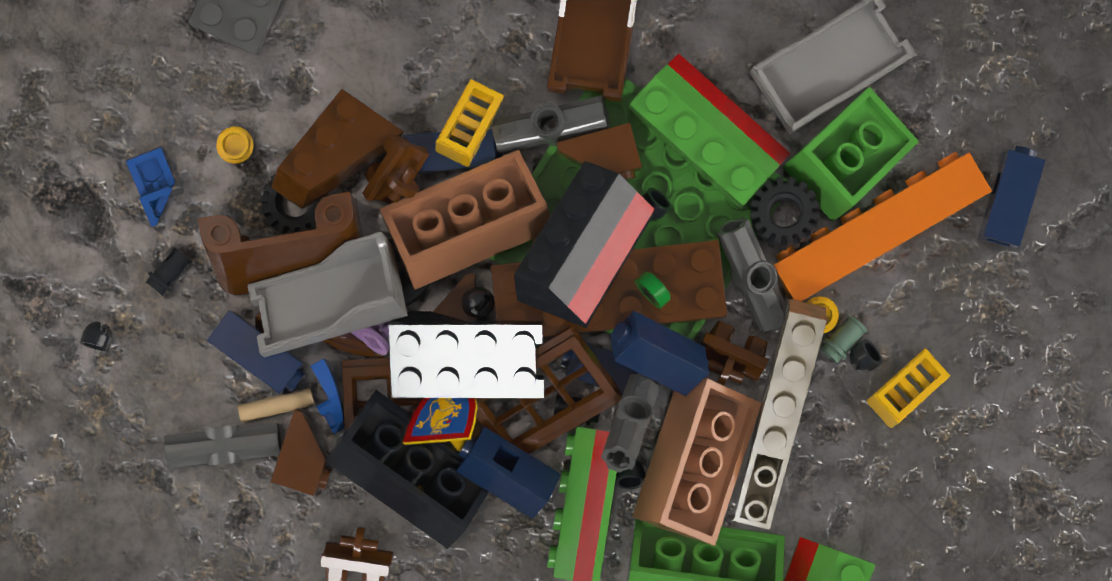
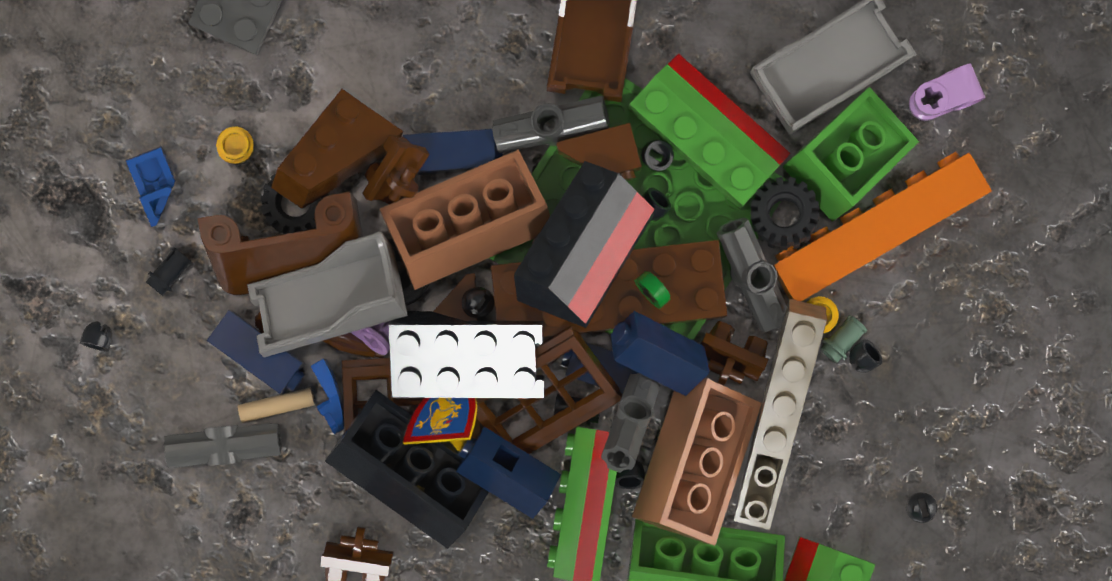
reddish brown slope [270,410,332,496] -> none
yellow slope [435,79,504,167] -> none
yellow slope [866,348,951,428] -> none
dark blue brick [978,146,1046,249] -> none
none -> black hinge [641,140,674,171]
none -> black hinge [906,492,937,523]
none -> lavender piece [909,63,985,121]

